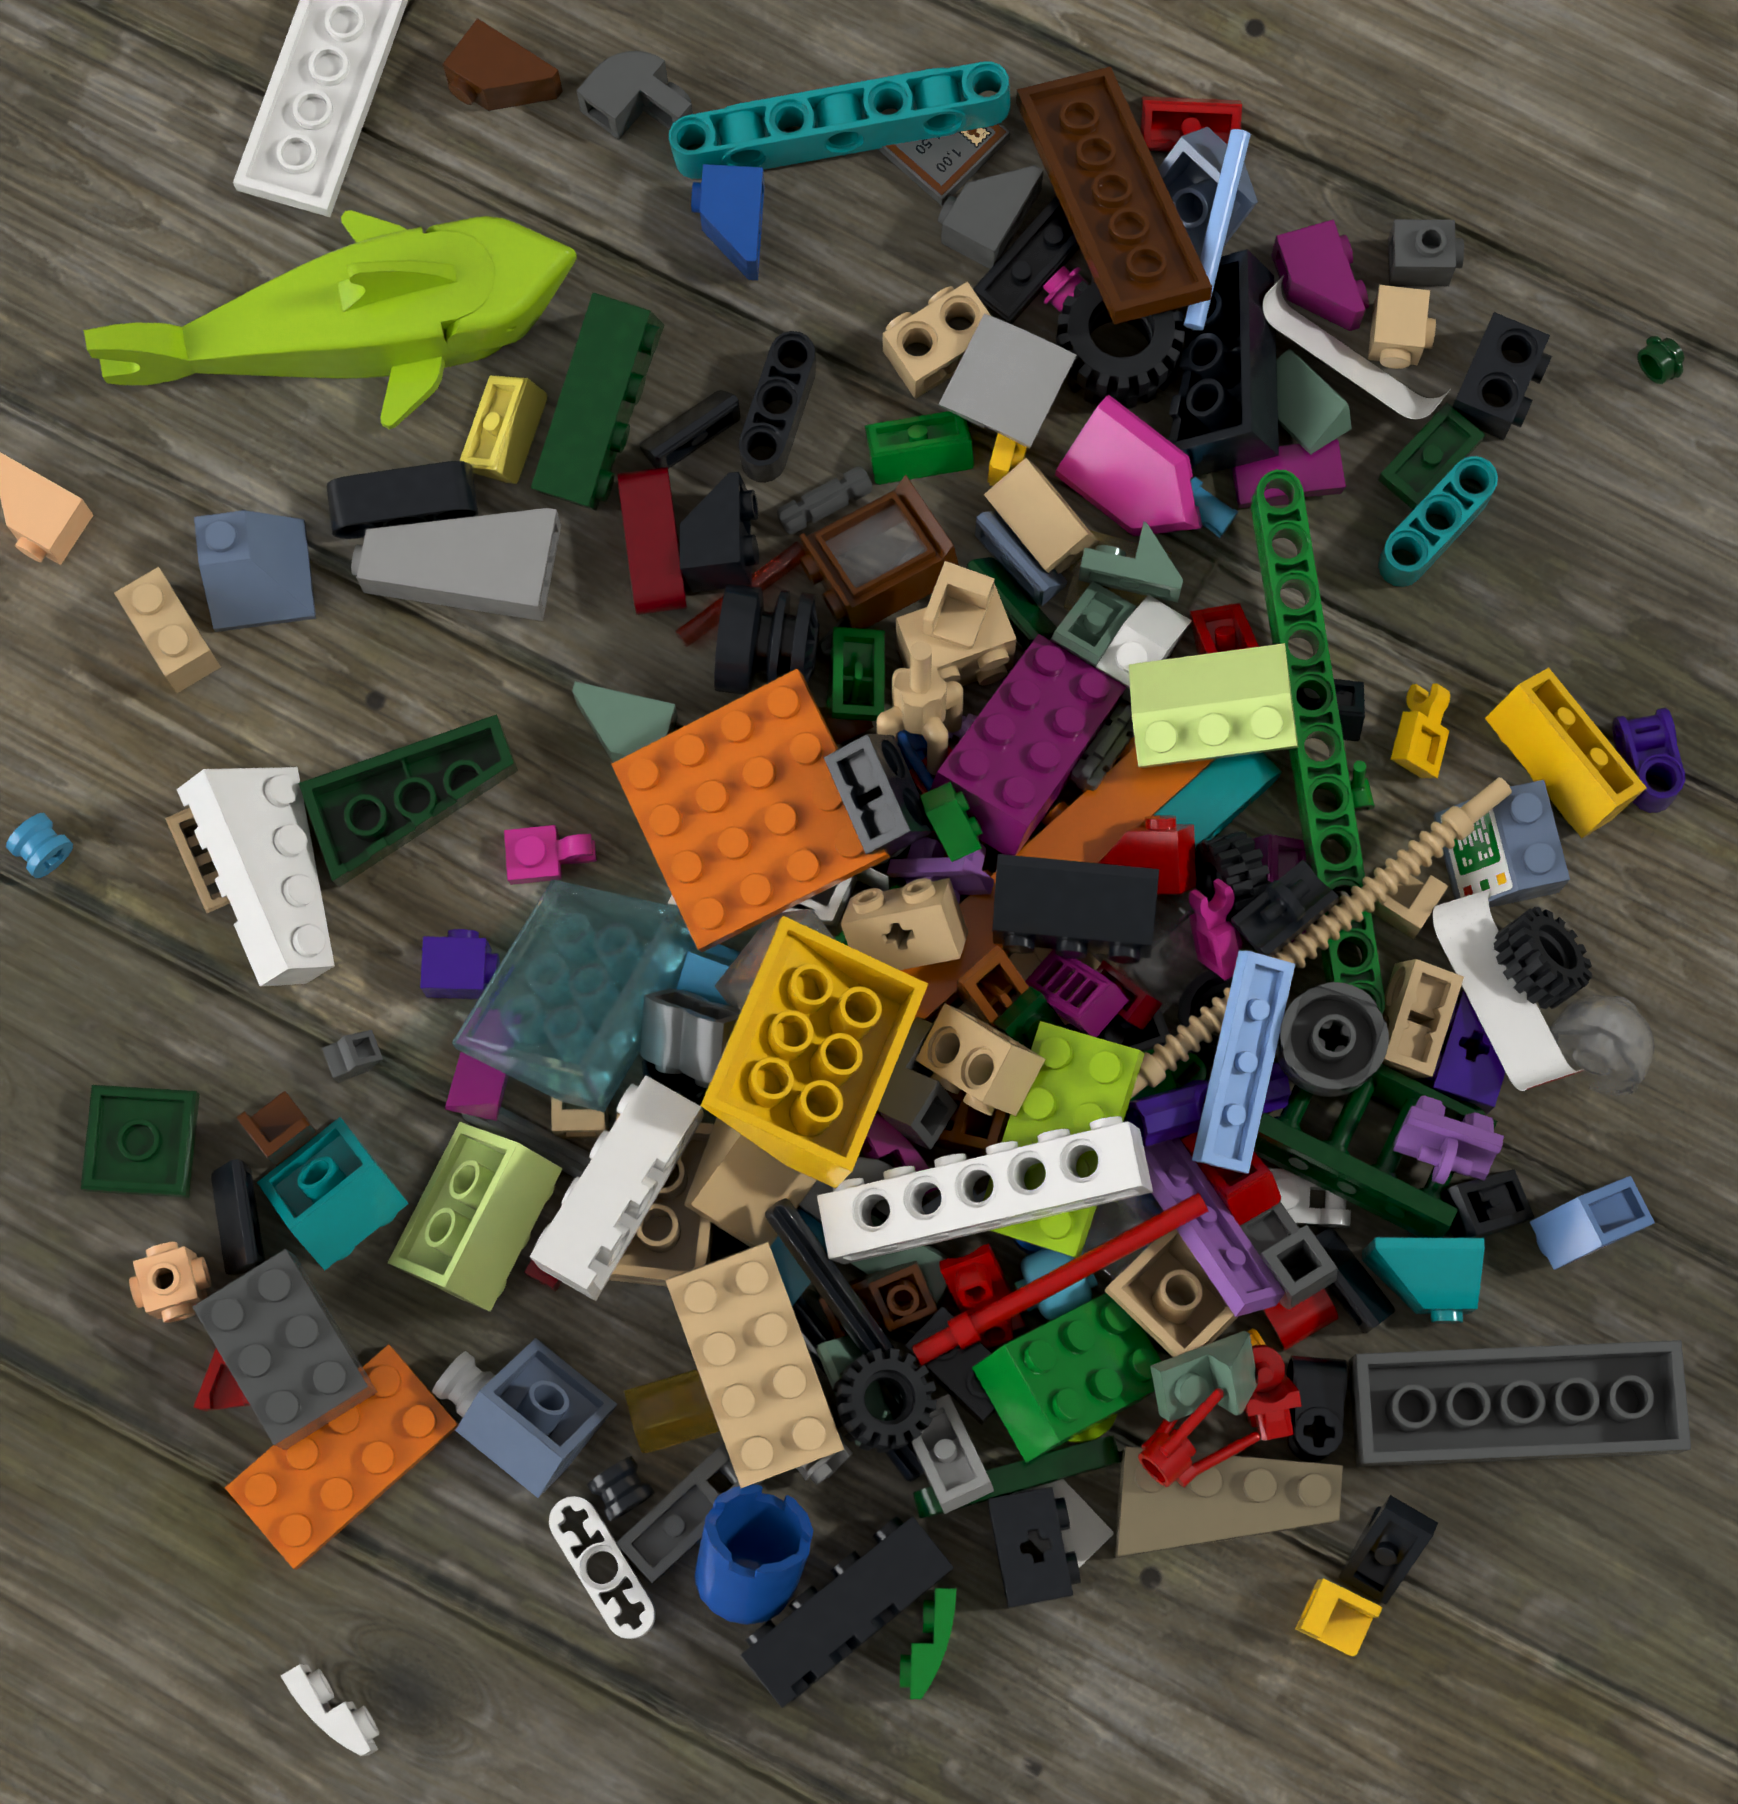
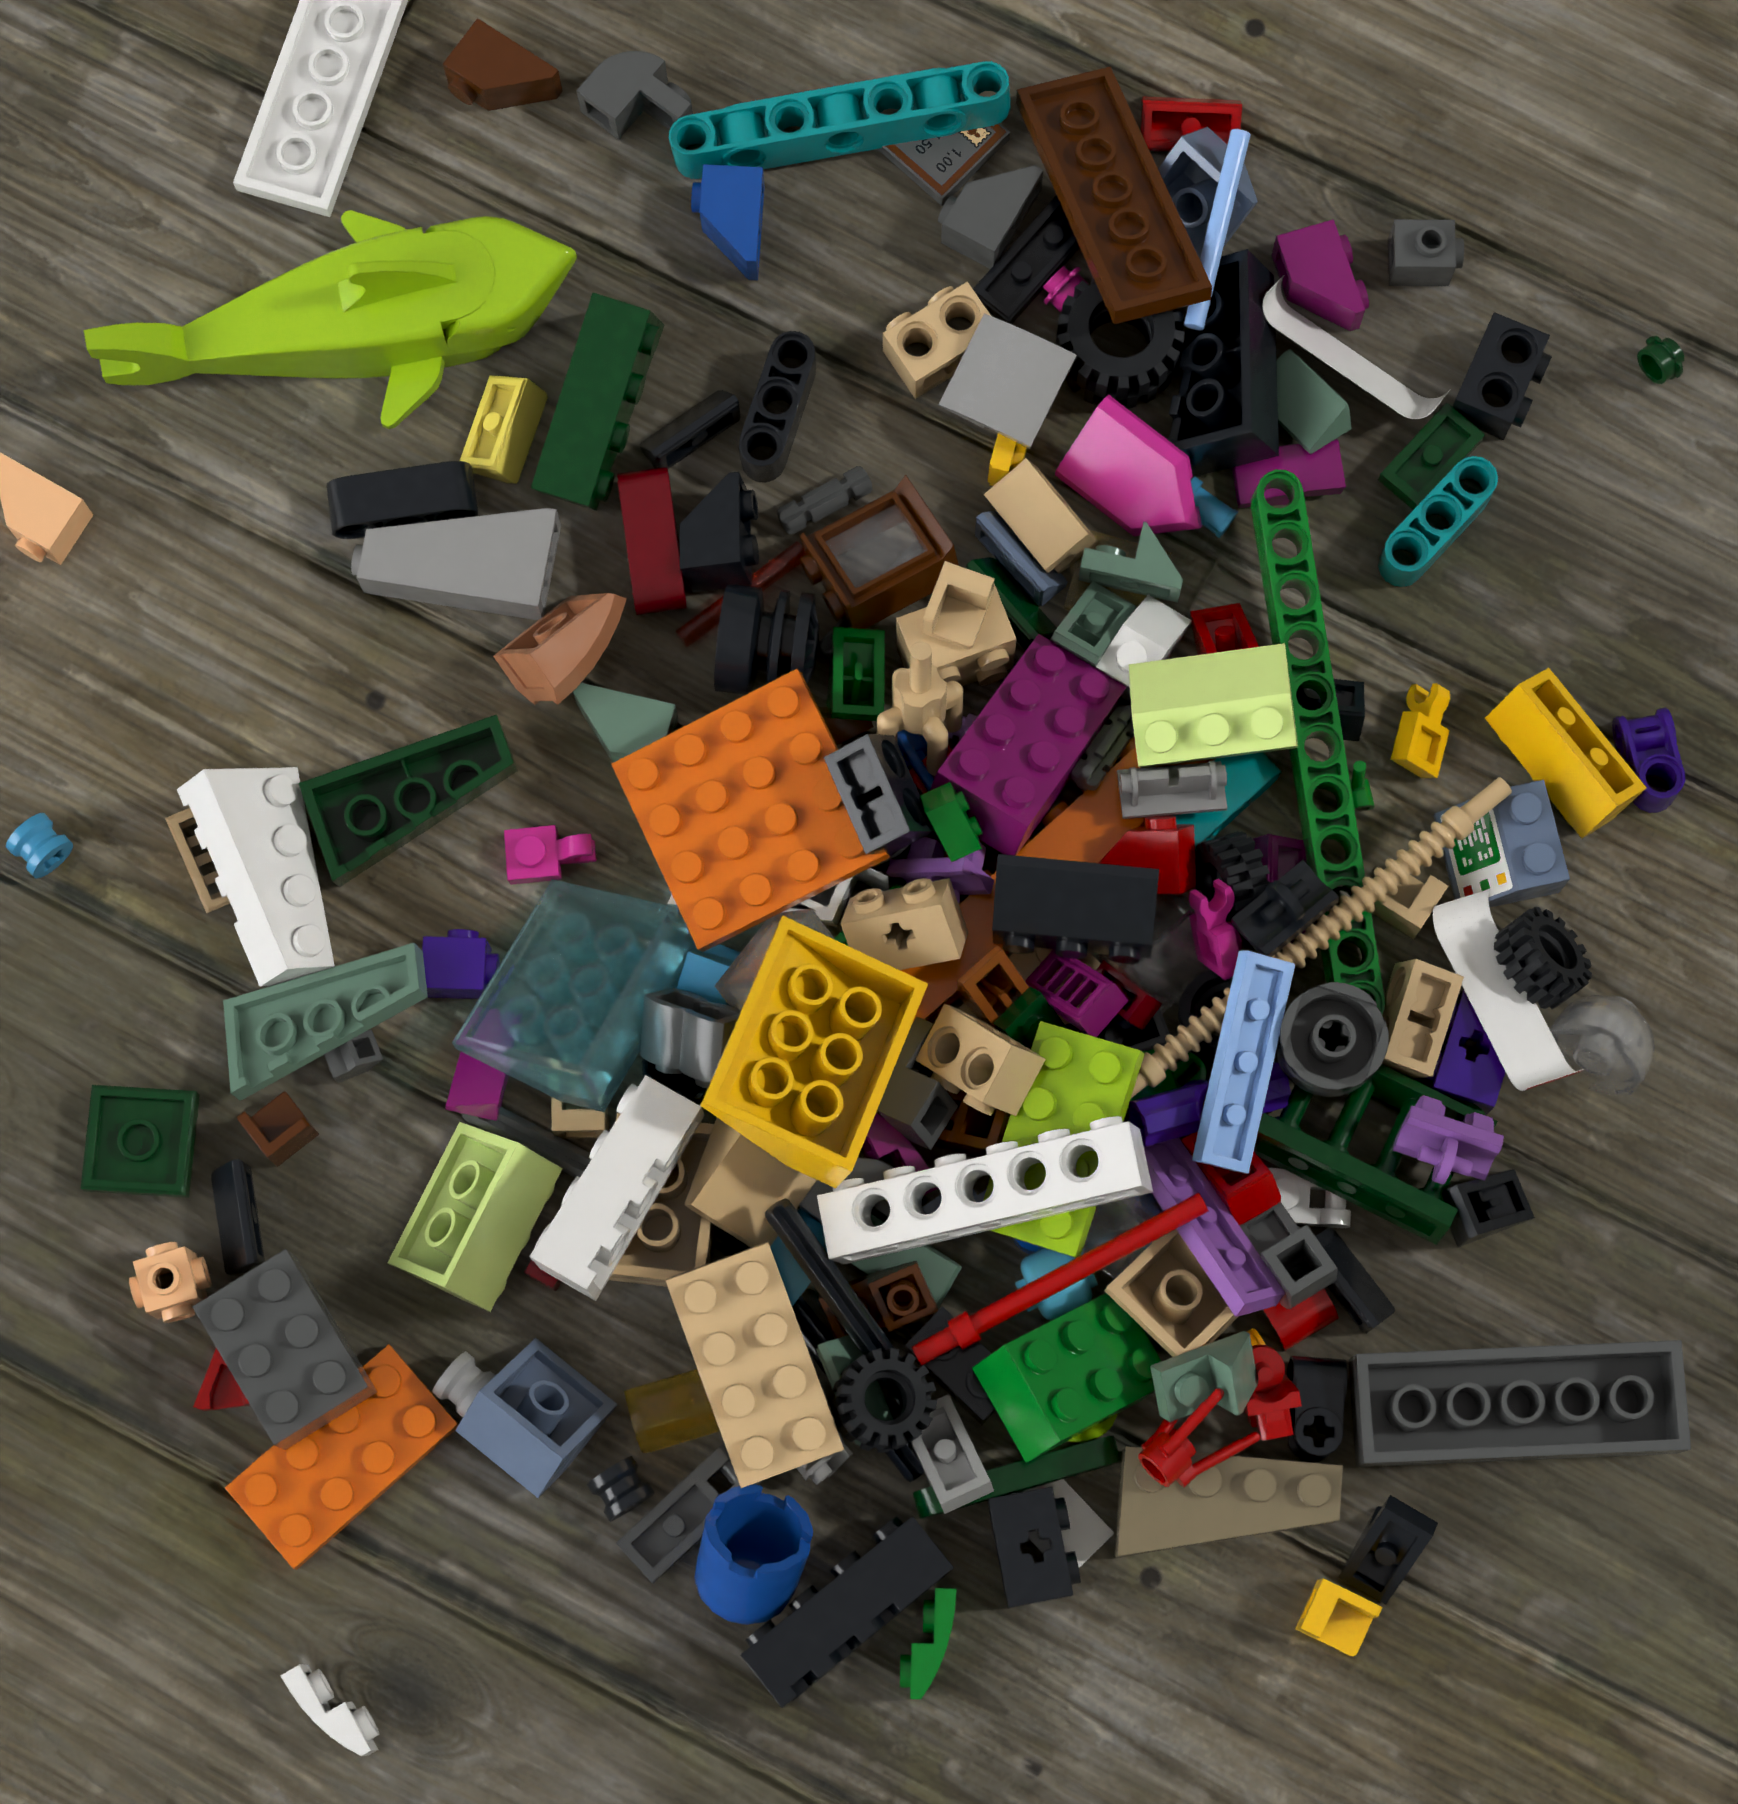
tan brick [114,566,221,693] -> none
sand blue slope [194,510,316,632] -> none
teal slope [257,1117,409,1271] -> none
white beam [549,1496,656,1639] -> none
green slope [864,411,974,485] -> none
red hips [939,1243,1025,1348] -> none
teal slope [1362,1237,1485,1324] -> none
tan brick [1368,285,1436,369] -> none
medium blue slope [1530,1176,1655,1270] -> none
none -> sand green wing [223,943,428,1101]
none -> nougat slope [493,593,627,705]
none -> light grey hinge [1117,760,1227,819]

